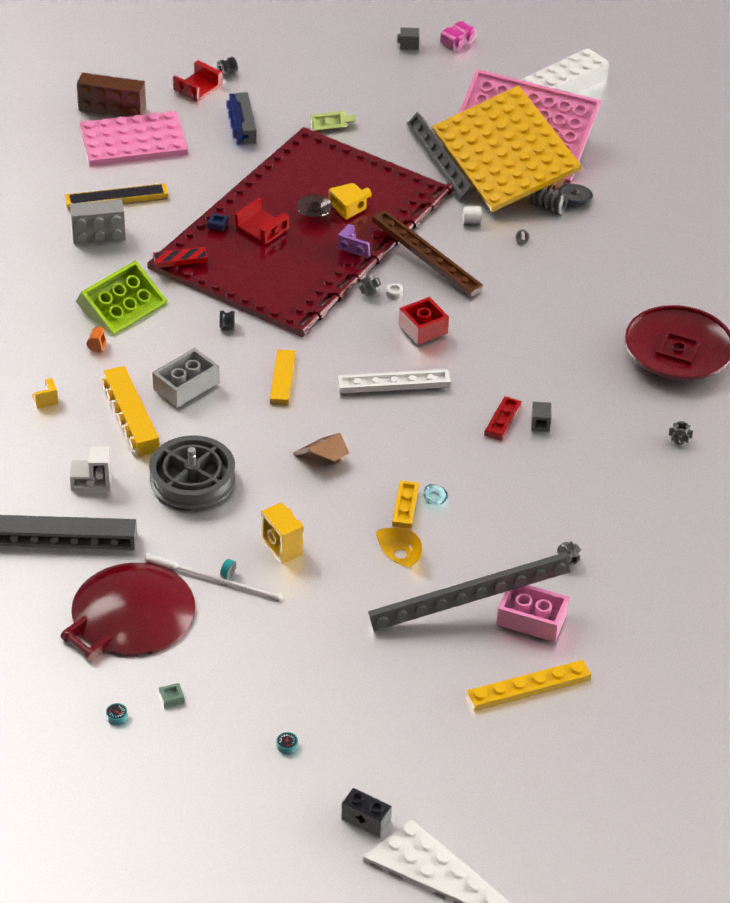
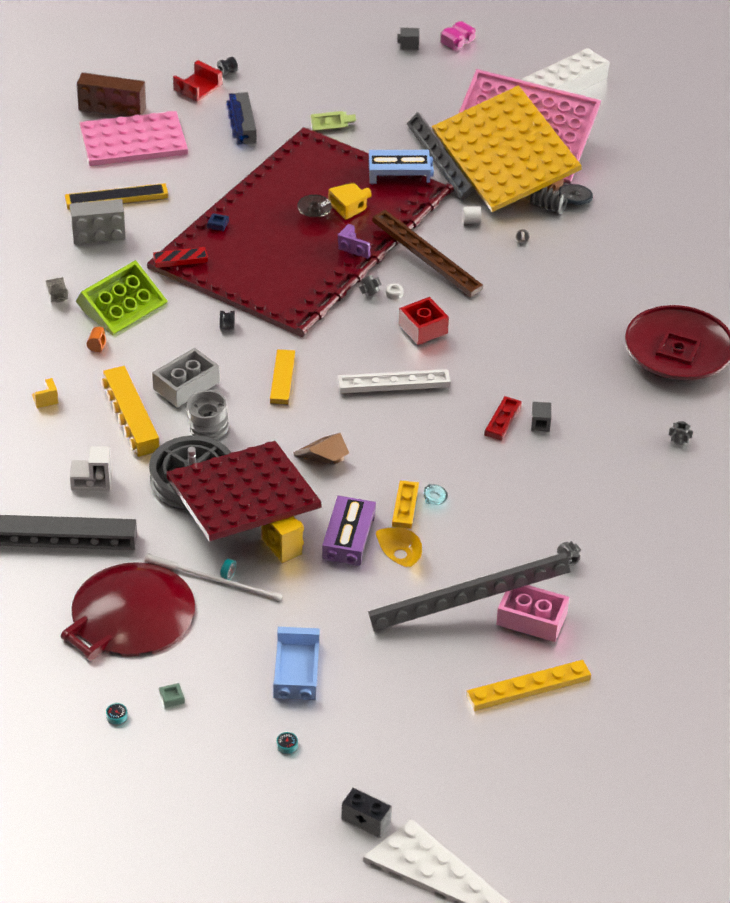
red panel [235,198,289,245] -> none
none -> clear smoke bracket [45,277,68,303]
none -> dark red plate [166,441,322,542]
none -> light grey wheel [187,390,229,440]
none -> light blue panel [273,627,320,700]
none -> medium lavender panel [322,495,376,566]
none -> light blue panel [369,150,434,184]

